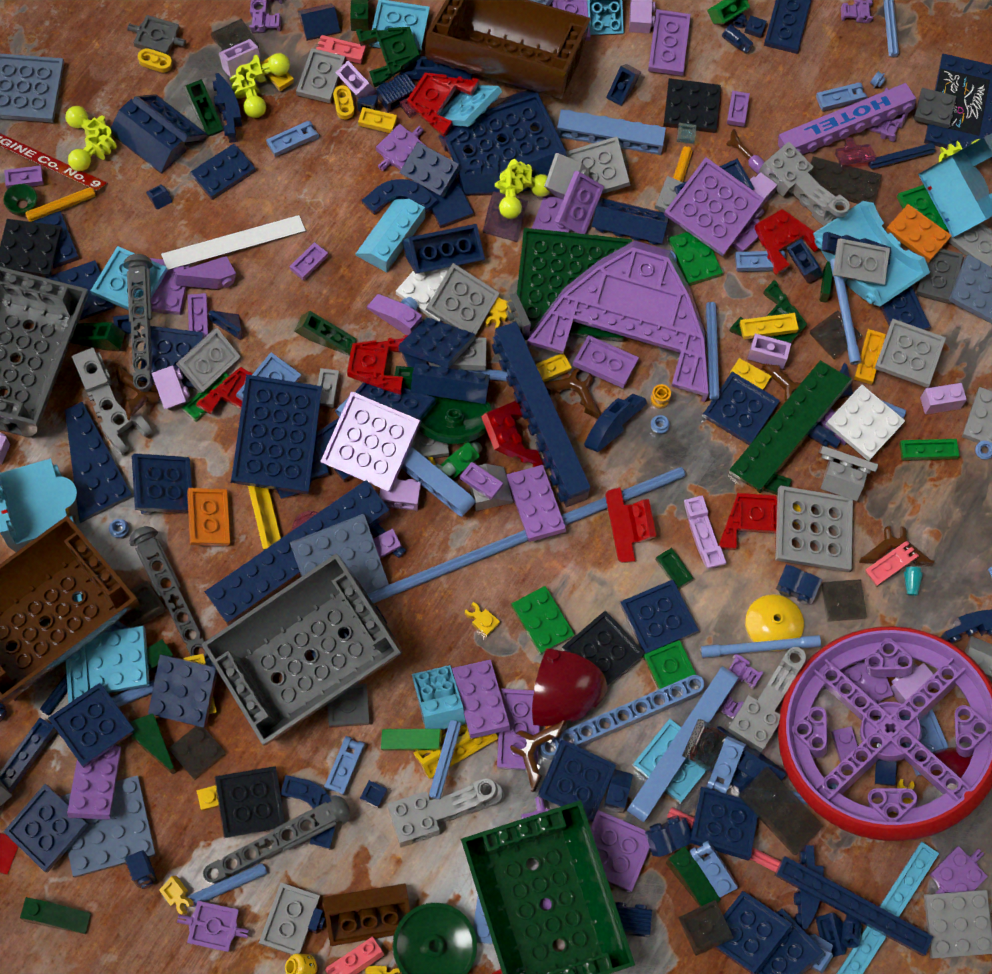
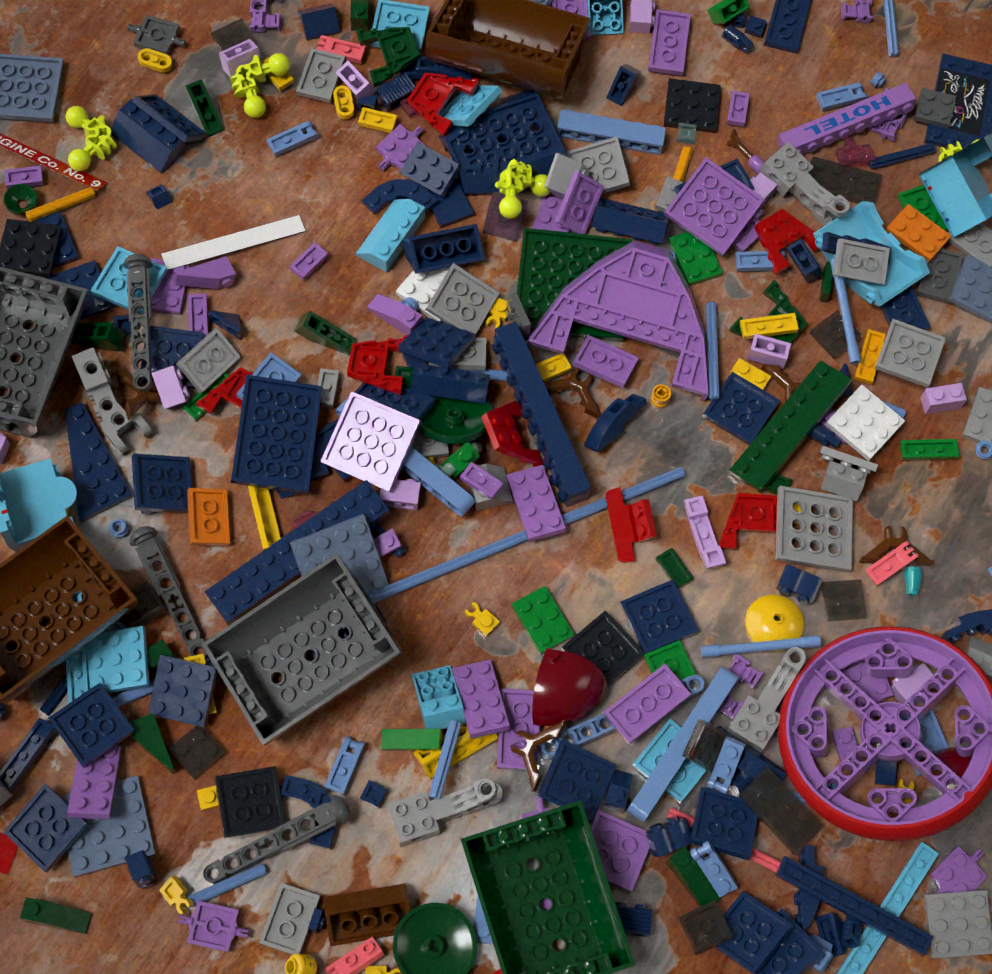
dark blue plate [190,144,256,200] -> none
dark blue slope [213,73,242,143] -> none
dark grey plate [328,684,369,728] -> none
medium blue plate [651,415,670,434] -> none
none -> medium lavender plate [603,664,691,744]

